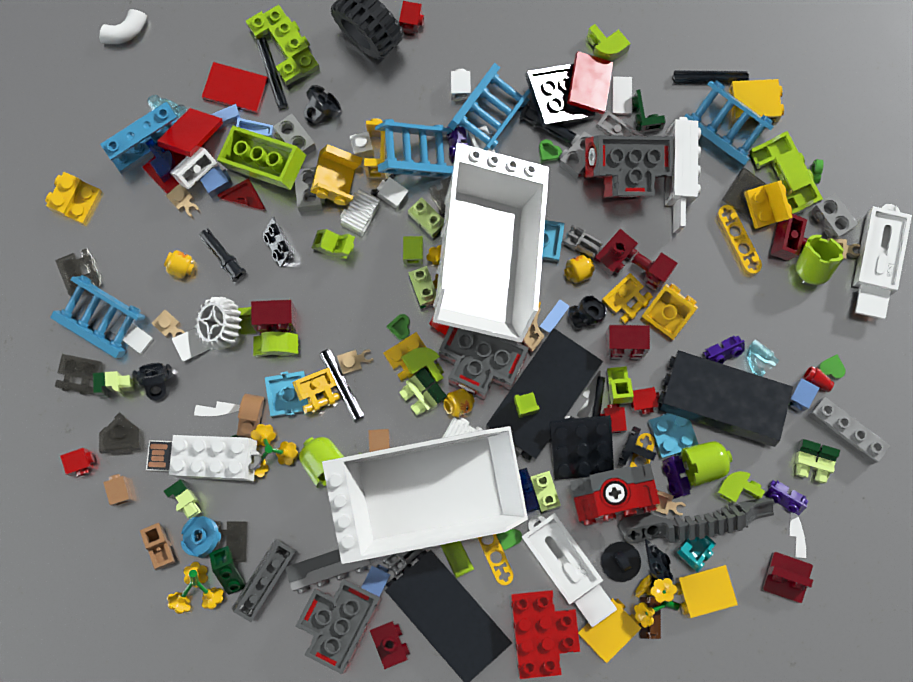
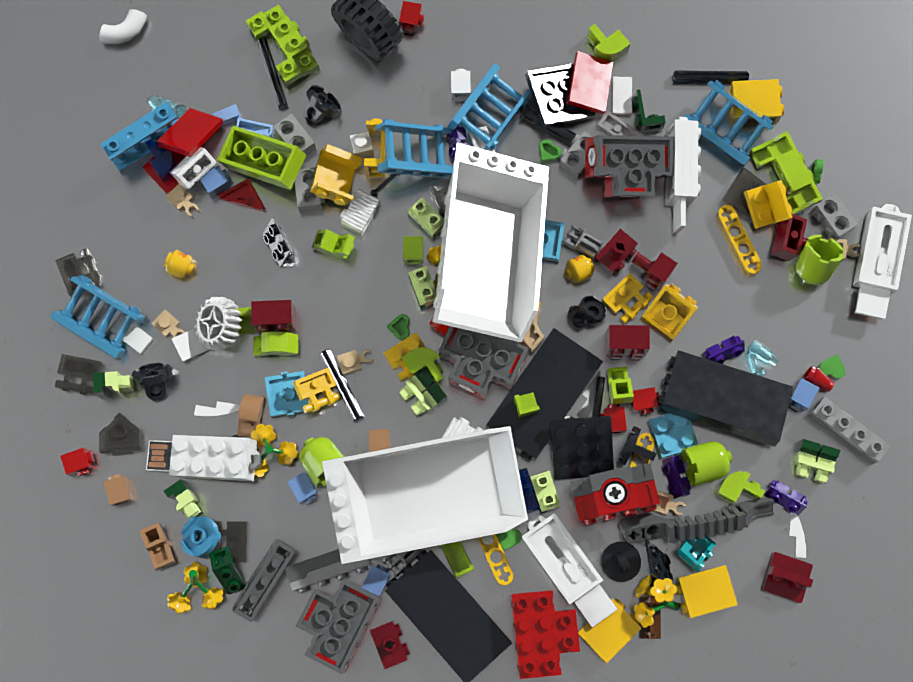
yellow plate [45,172,102,225] -> none
black pin [199,228,246,282] -> none
red tile [202,62,268,114] -> none
white brick [377,177,408,209] -> none
yellow head [443,388,475,417] -> none
light blue piece [539,300,570,335] -> none
none -> medium blue brick [287,472,318,505]

